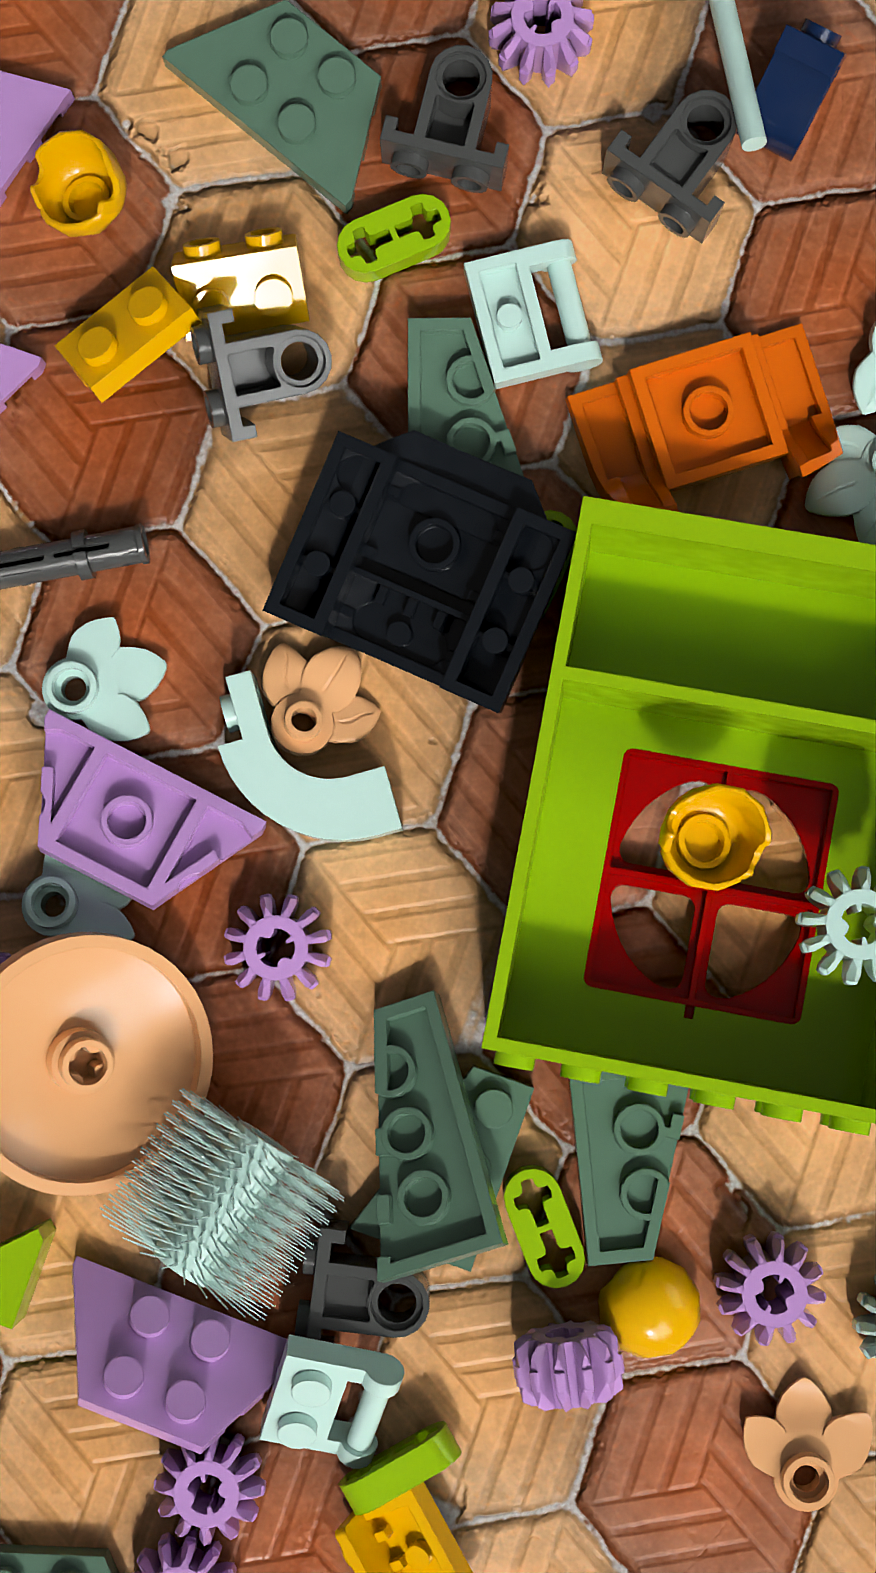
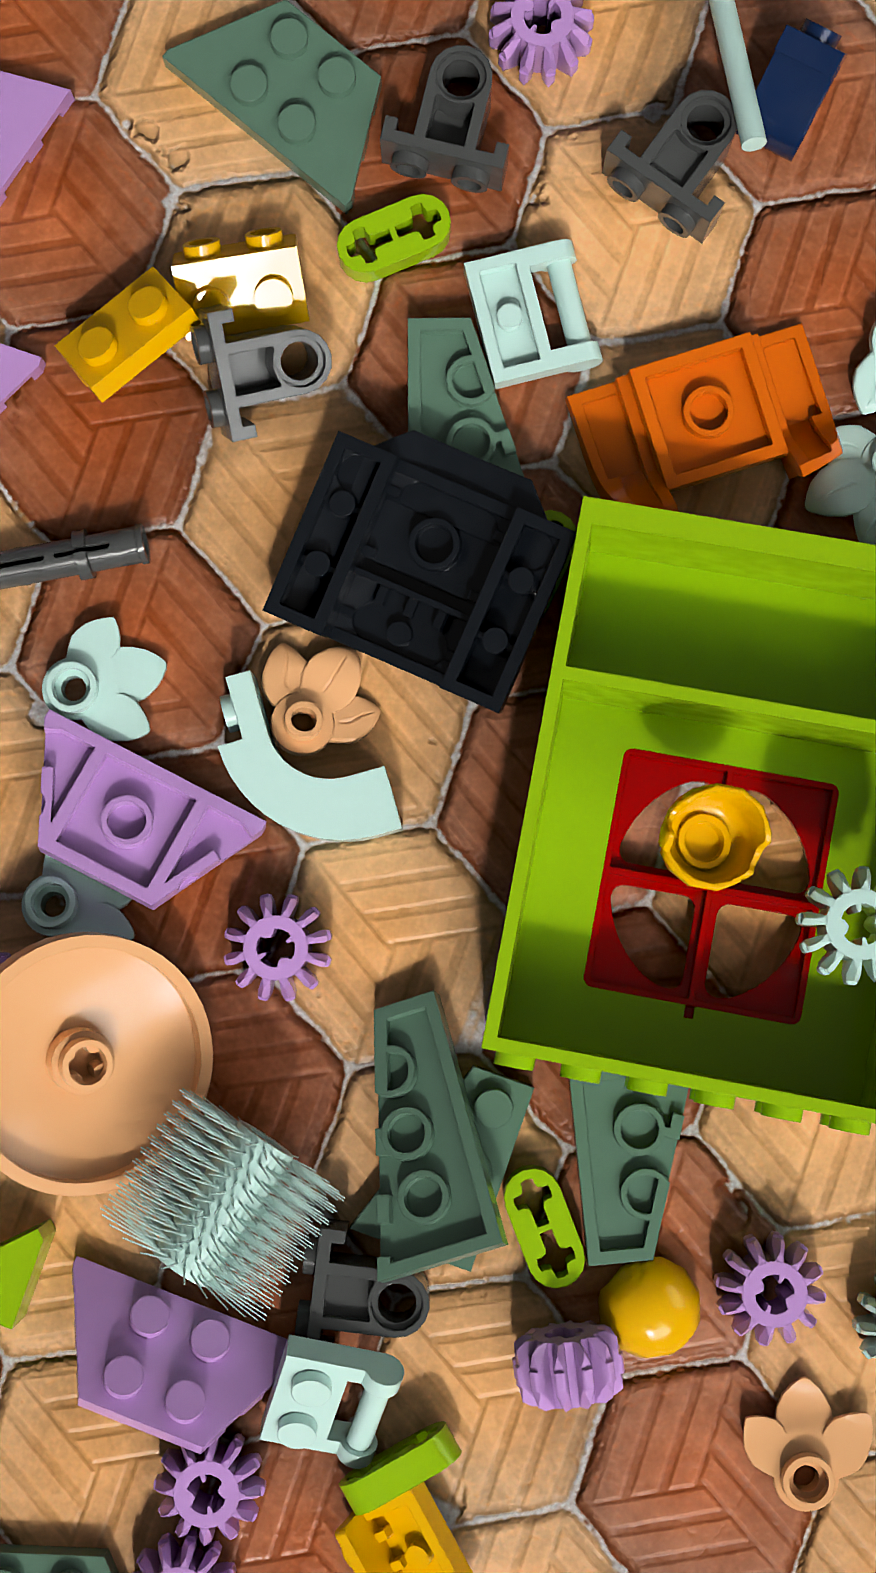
yellow hair [30,130,127,237] -> none

